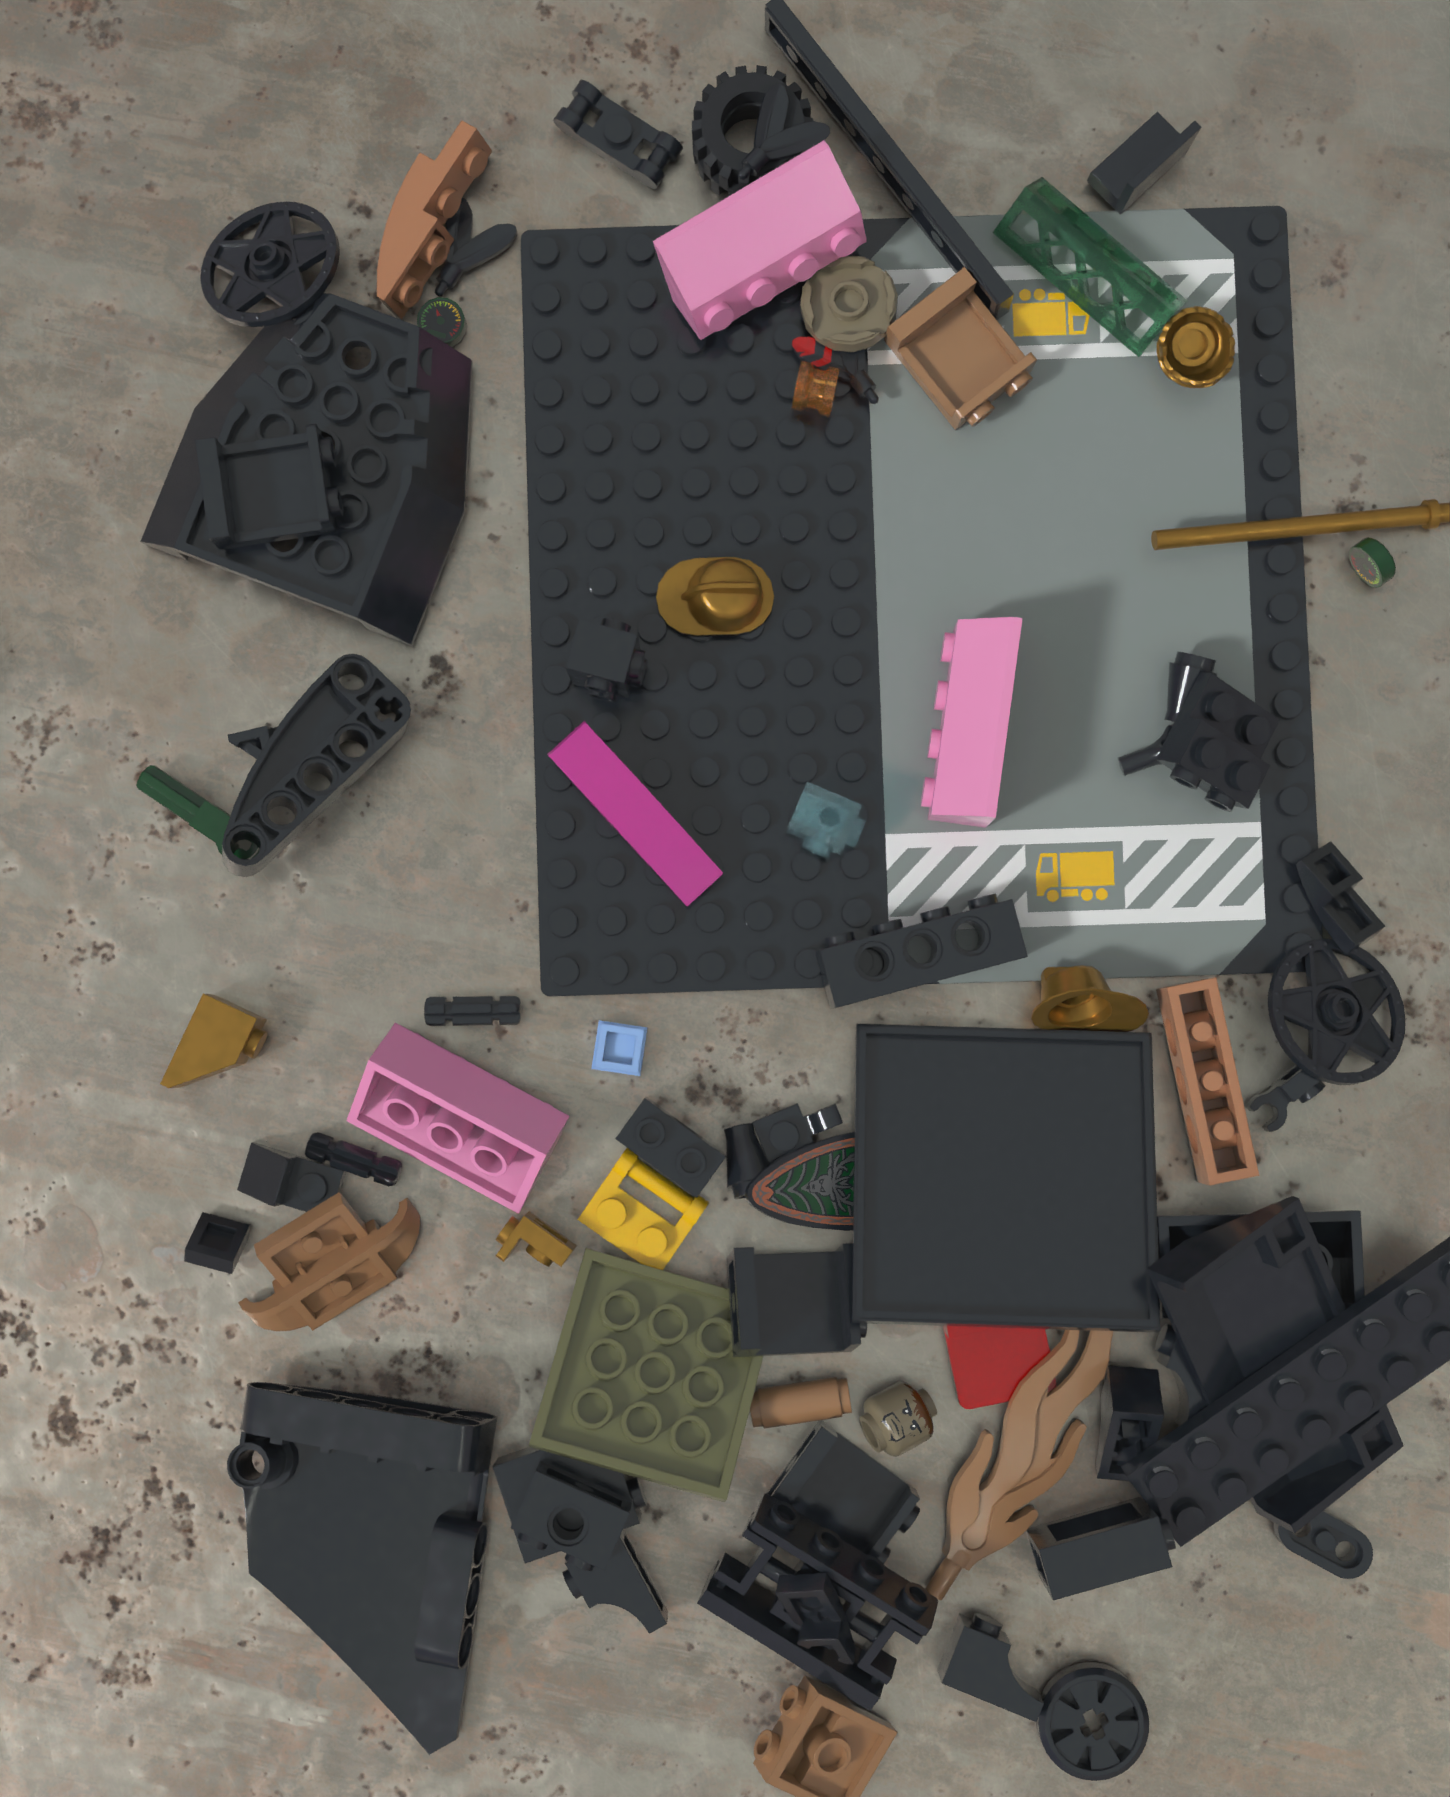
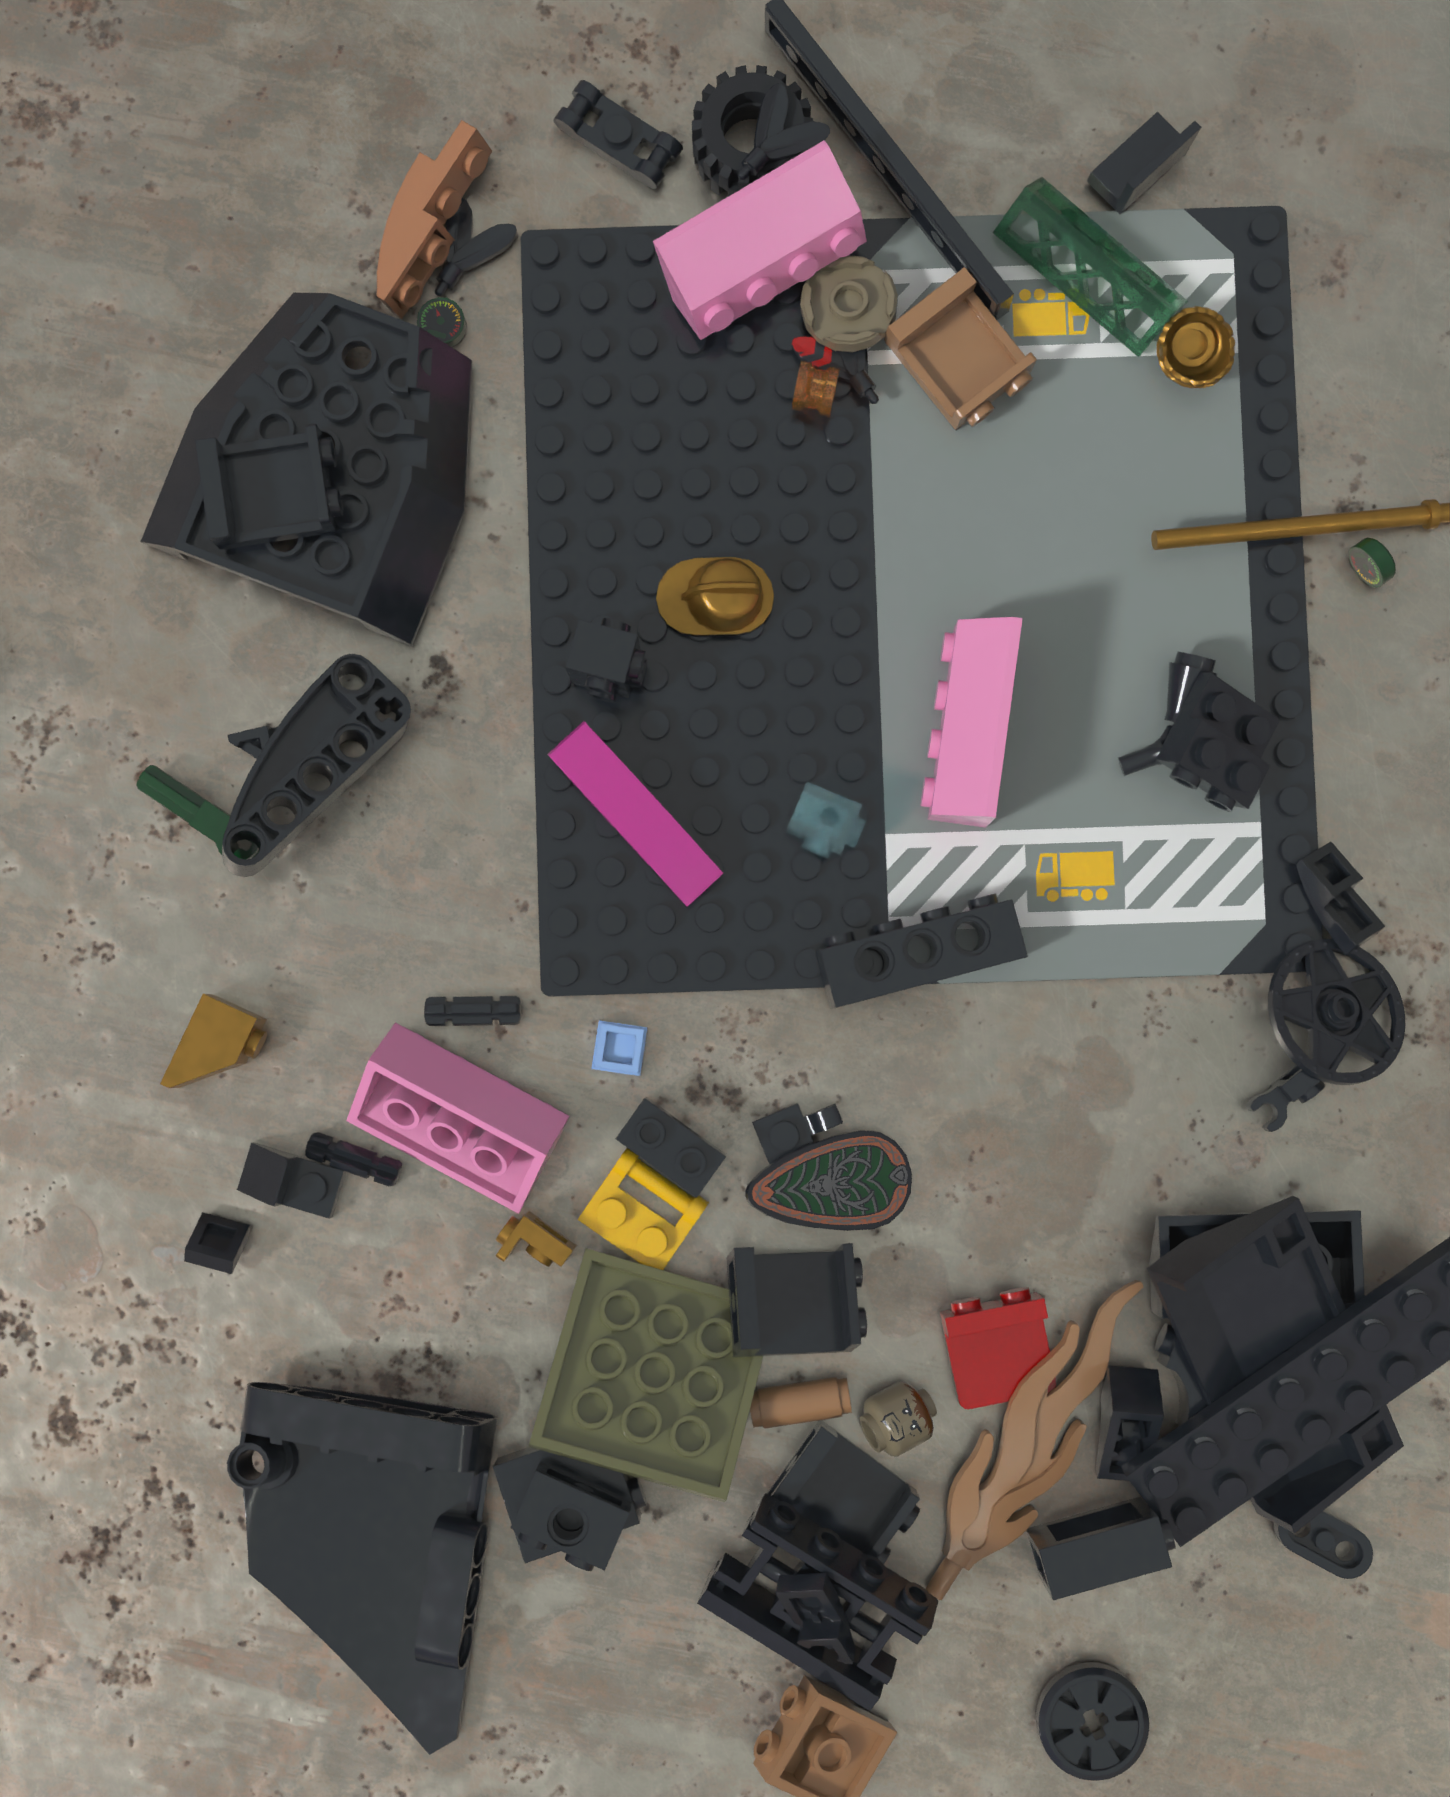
black wheel [200,202,340,327] -> none
medium nougat plate [238,1192,420,1331] -> none
black arch [563,1529,668,1634] -> none
black cone [724,1123,769,1199] -> none
black tile [852,1024,1161,1333] -> none
black arch [937,1613,1044,1722] -> none
pearl gold piece [1031,965,1149,1032] -> none
nougat brick [1156,977,1259,1186] -> none

